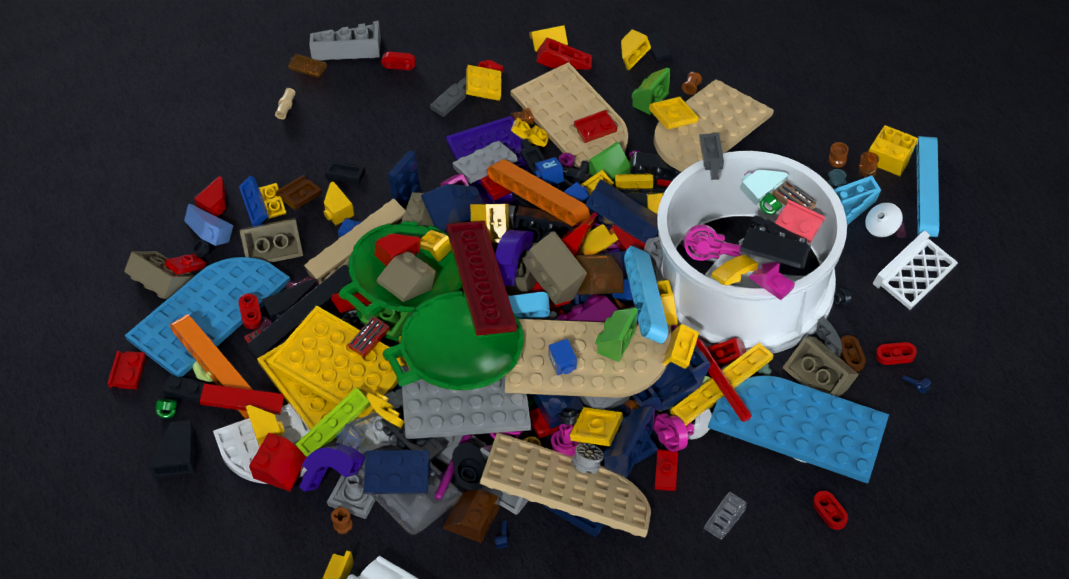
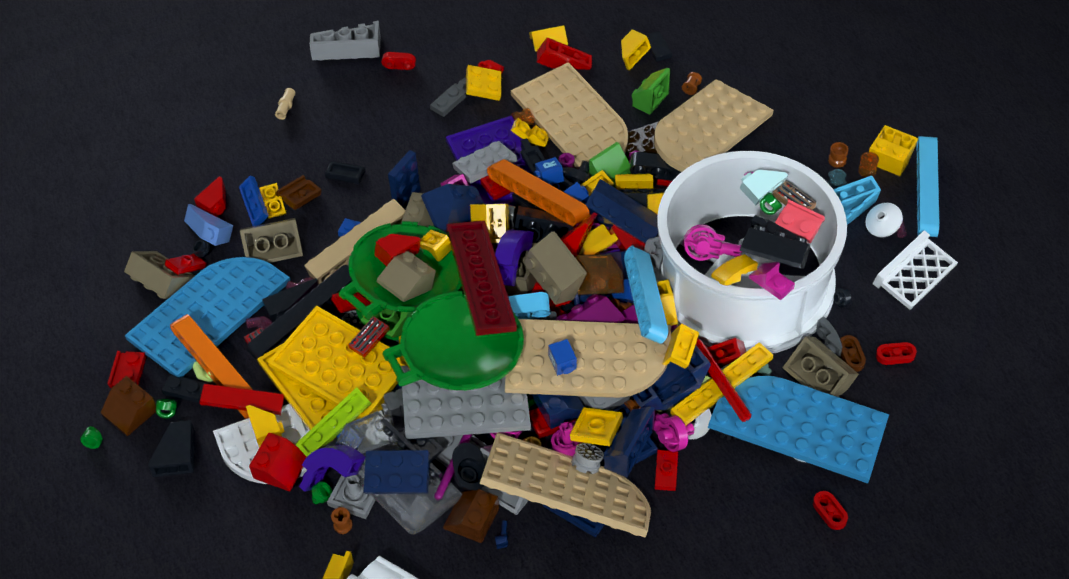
red plate [238,293,262,329] -> none
clear orange plate [288,54,327,78] -> none
yellow slope [324,182,354,226] -> none
yellow slope [367,392,404,428] -> none
black plate [558,408,579,425] -> none
red plate [574,110,617,143] -> none
bright green slope [595,308,638,362] -> none
yellow tile [649,97,699,130] -> none
dark grey hinge [699,133,724,180] -> none
clear slope [704,492,747,540] -> none
dark blue hand [902,375,931,393] -> none
none -> green tile [80,426,102,449]
none -> reddish brown slope [101,376,156,436]
none -> green tile [312,481,332,504]
none -> dark brown bracket [625,122,658,159]

